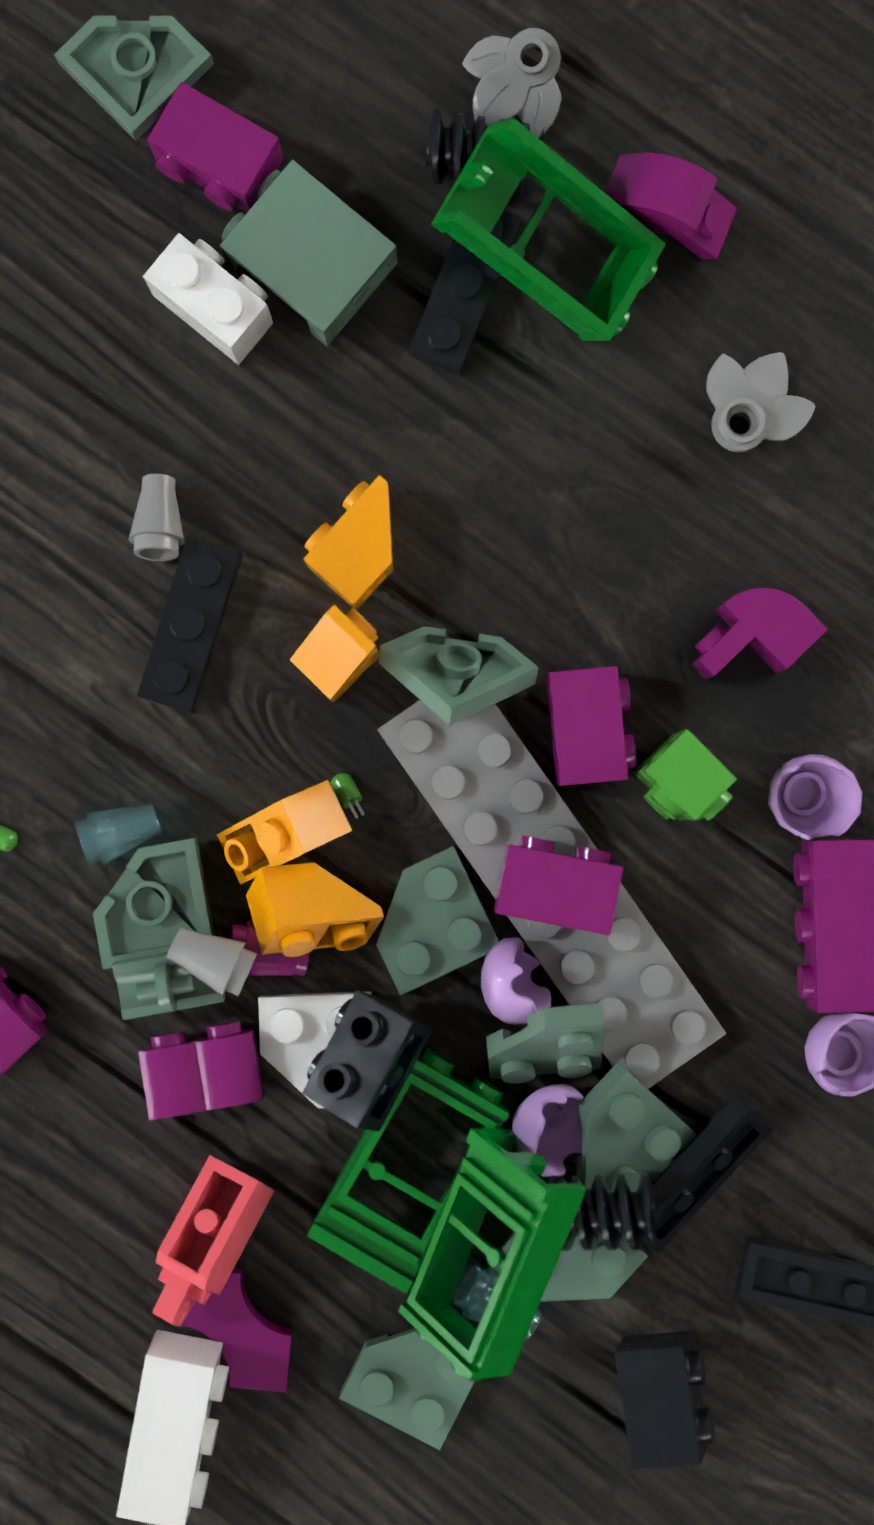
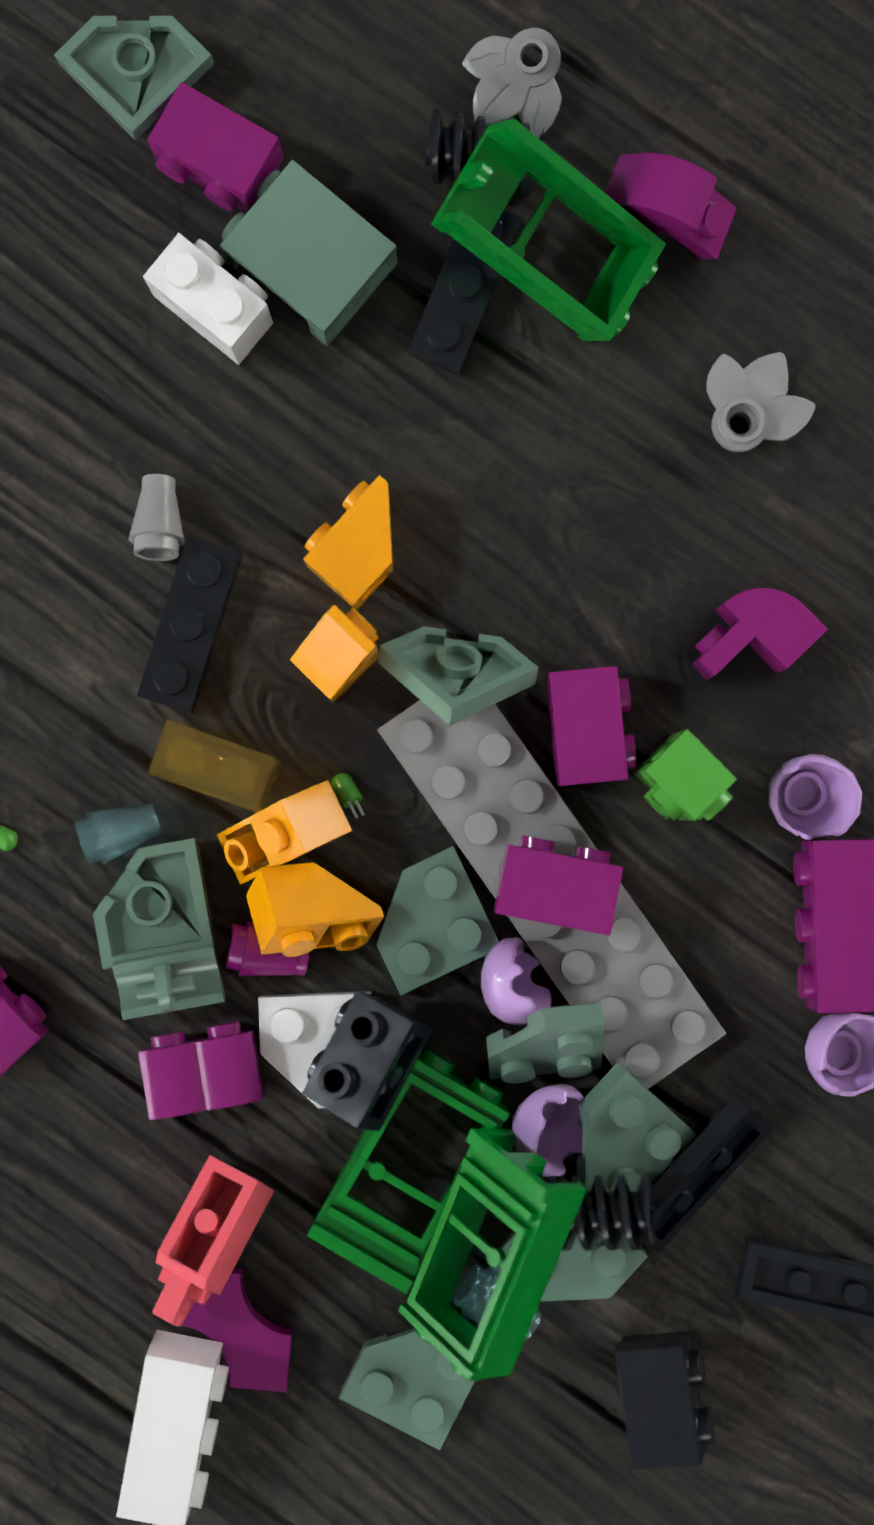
light grey cone [166,926,257,996] -> none
none -> clear yellow brick [148,720,281,812]

